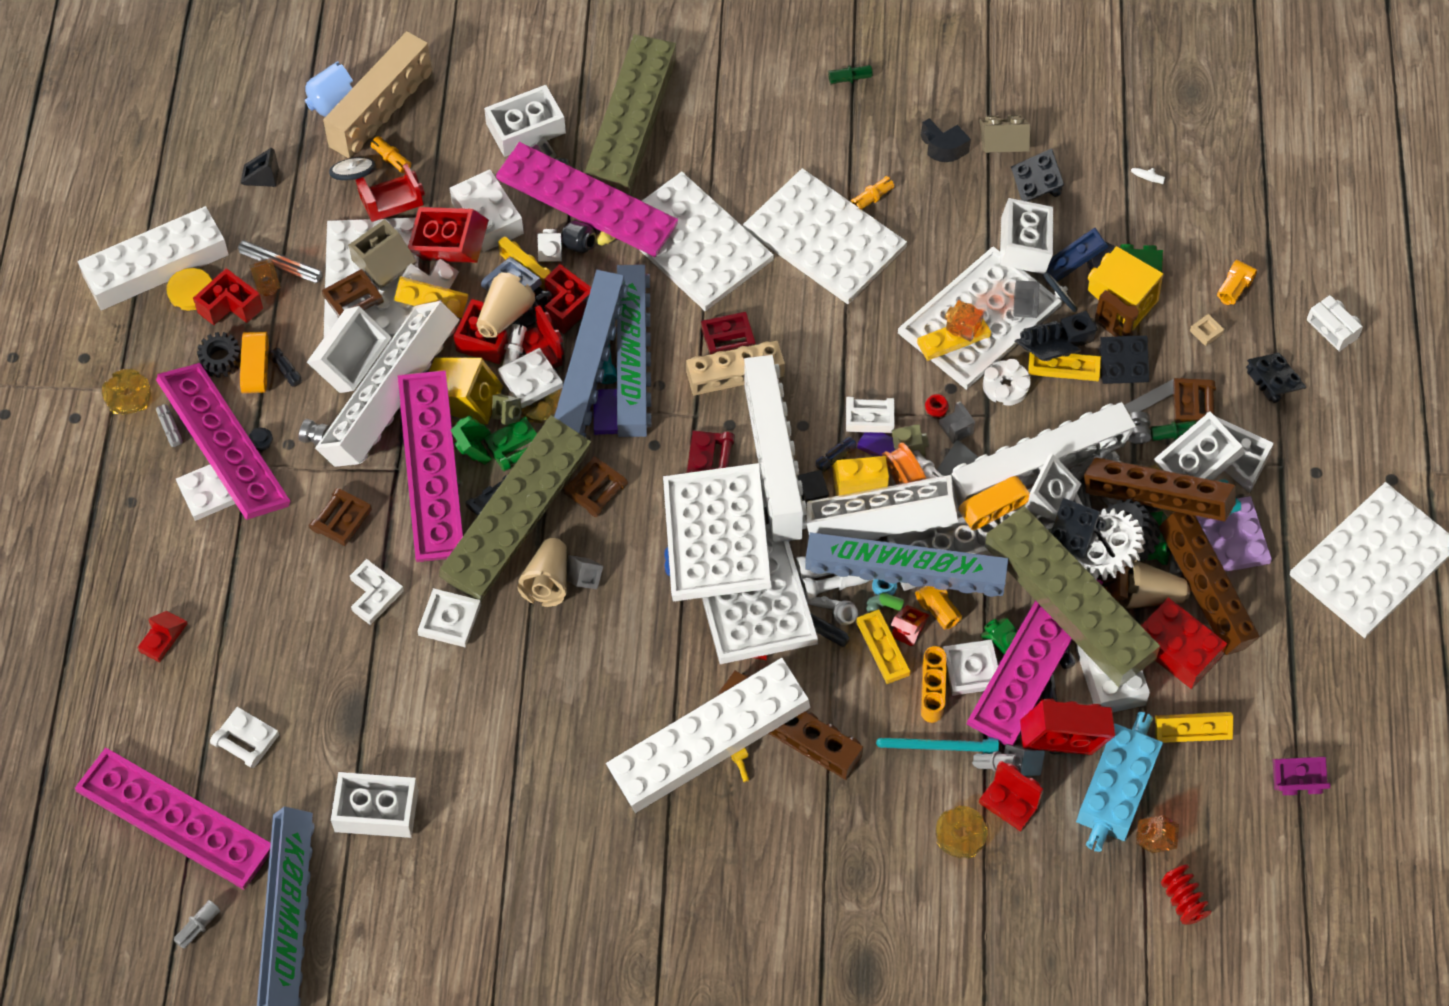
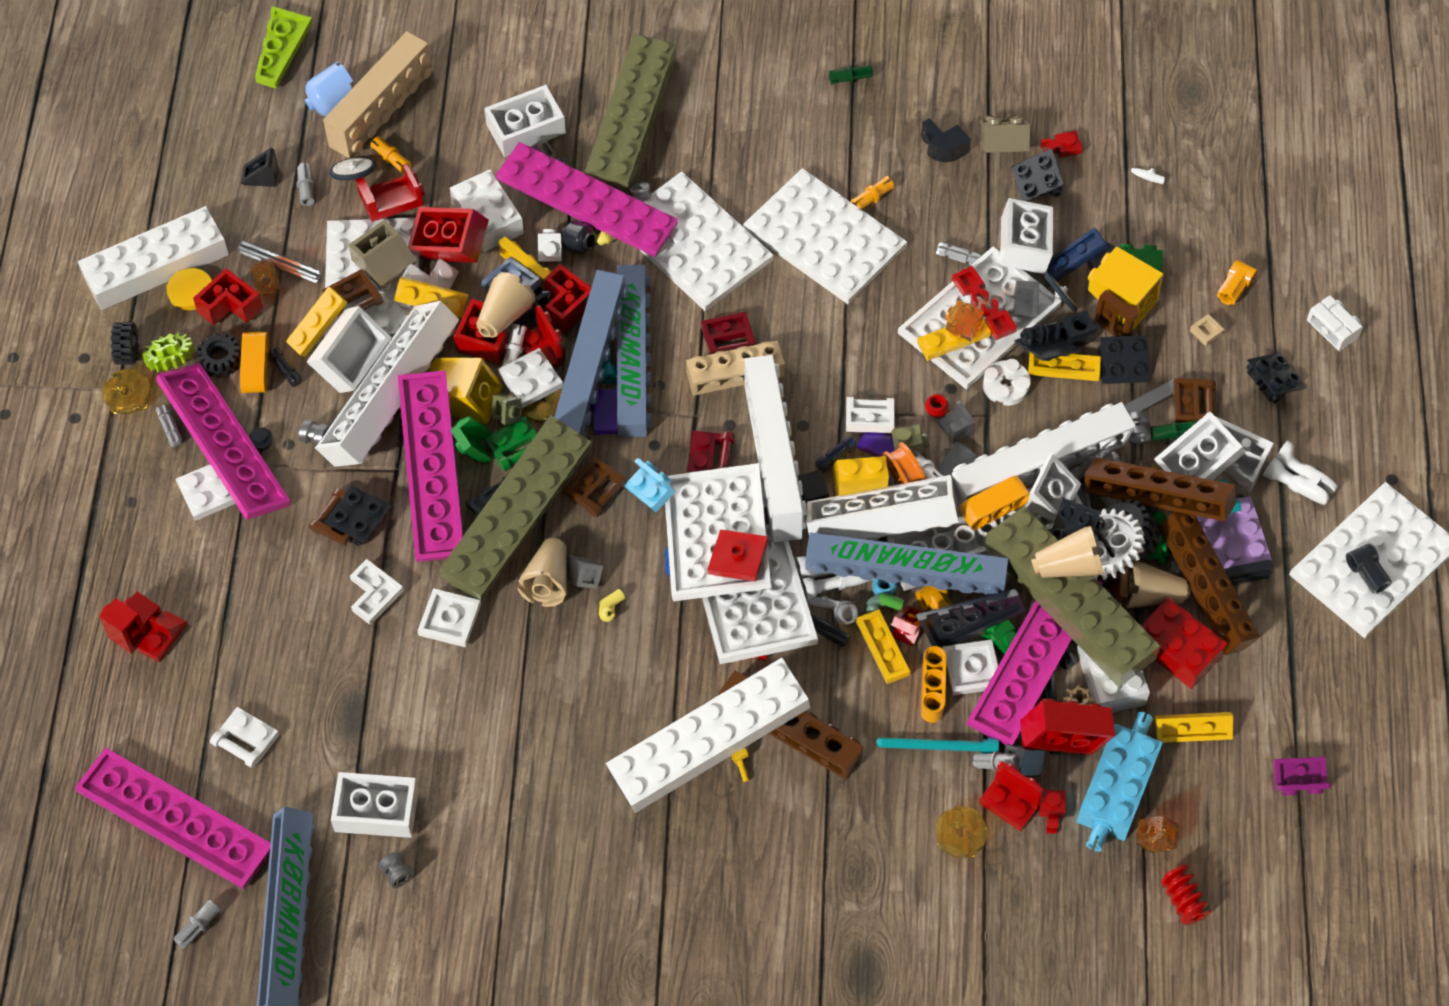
none -> red brick [99,591,162,654]
none -> black tyre [111,322,139,365]
none -> lime gear [142,333,195,372]
none -> lime wing [255,6,313,89]
none -> yellow plate [286,287,348,357]
none -> light grey axle [296,162,315,206]
none -> black hinge [324,485,392,546]
none -> flat silver wheel [378,851,414,889]
none -> light yellow arm [599,589,625,622]
none -> medium azure bracket [625,458,676,513]
none -> light grey bush [630,183,652,201]
none -> red plate [707,529,769,582]
none -> black wing [916,589,1026,649]
none -> light grey axle [936,242,981,265]
none -> red plate [952,266,989,307]
none -> red plate [980,299,1017,341]
none -> tan cone [1031,526,1104,578]
none -> red plate [1039,789,1066,834]
none -> red plate [1040,131,1083,158]
none -> tan gear [1062,685,1095,705]
none -> black tile [1224,559,1273,586]
none -> white piece [1263,440,1337,505]
none -> black piece [1346,543,1392,594]

